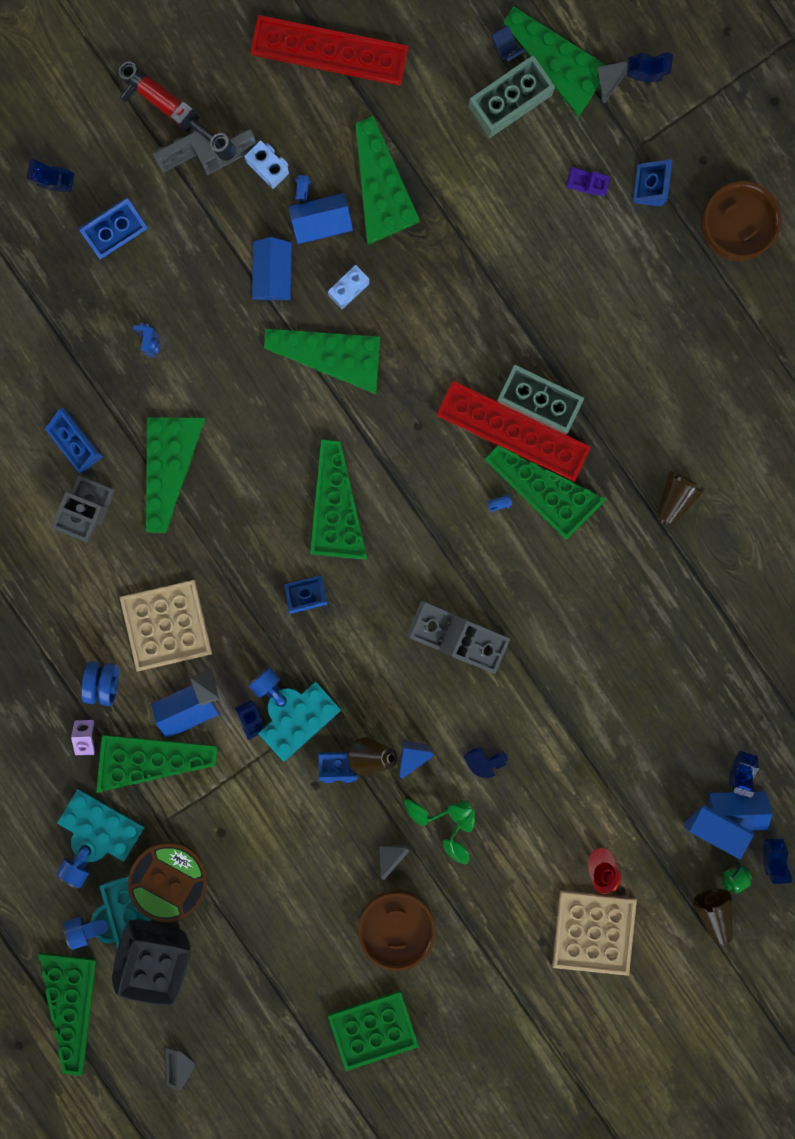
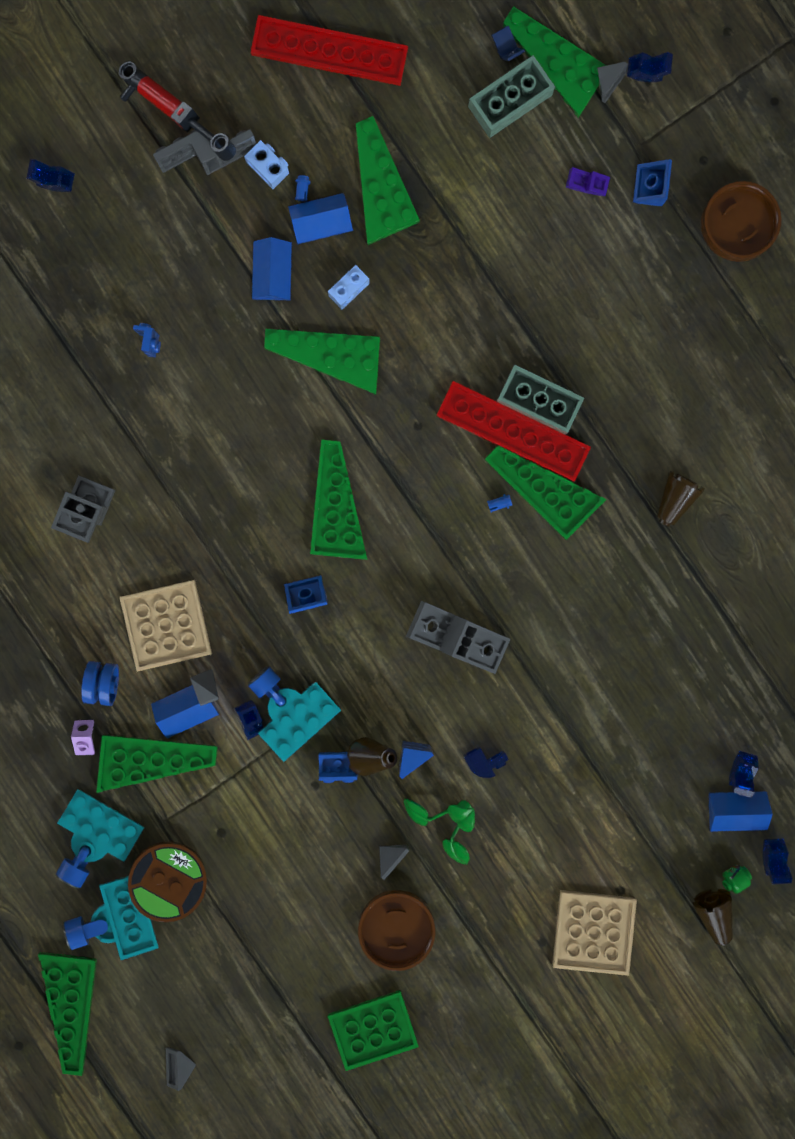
blue slope [45,408,104,474] -> none
blue slope [78,197,148,260] -> none
black piece [112,920,190,1006] -> none
green wing [146,418,206,533] -> none
red piece [588,848,621,894] -> none
blue slope [683,805,754,860] -> none

